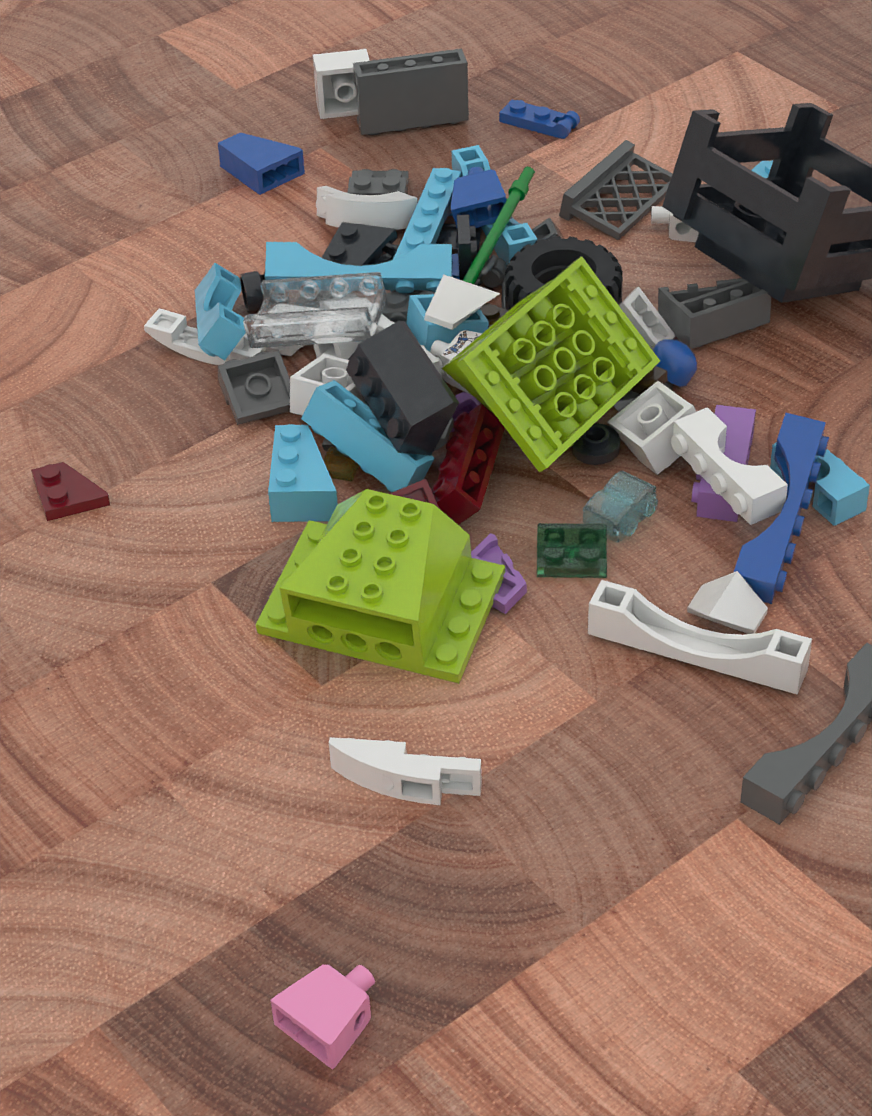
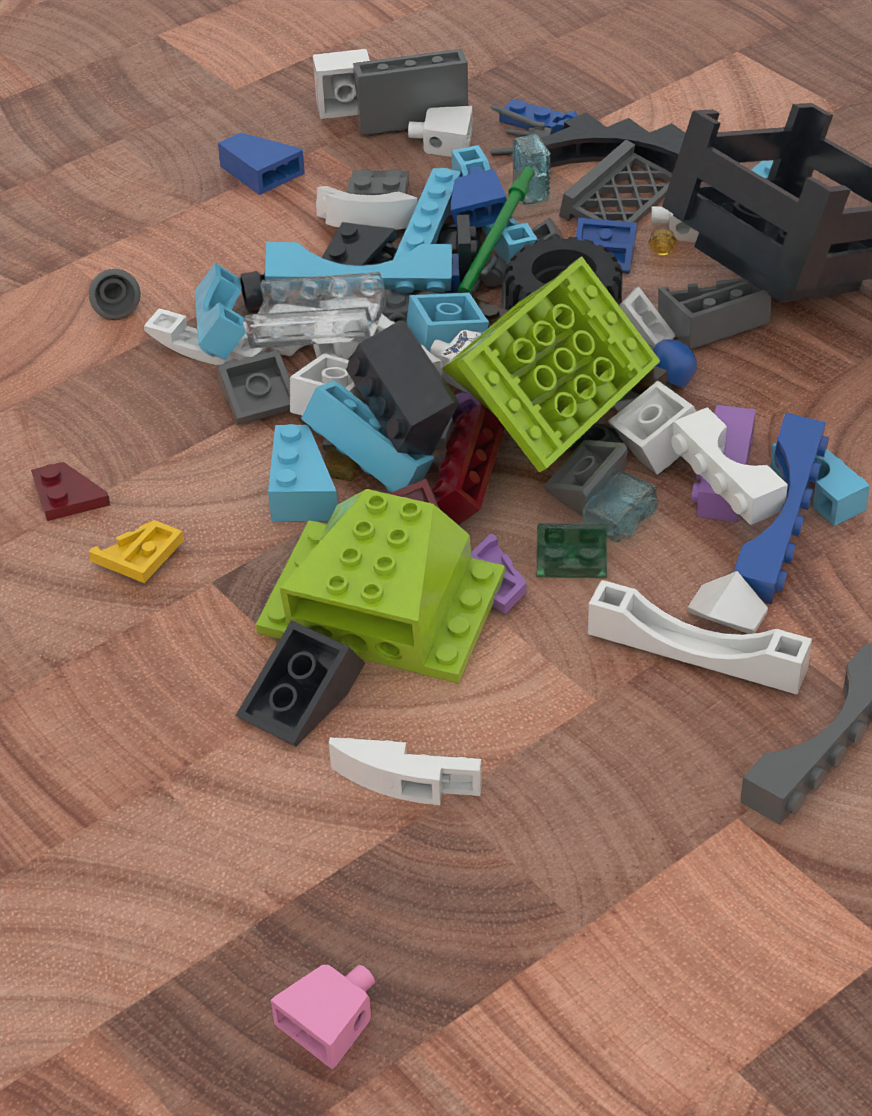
white slope [424,275,500,330] -> none
none -> yellow wing [88,520,184,583]
none -> dark grey hat [89,269,141,320]
none -> black slope [236,620,365,747]
none -> white torso [408,106,473,157]
none -> dark grey plant [491,105,553,155]
none -> clear light blue brick [513,134,551,205]
none -> black arch [525,113,703,182]
none -> dark grey slope [543,440,628,518]
none -> blue slope [576,218,637,273]
none -> clear yellow plate [648,228,678,255]

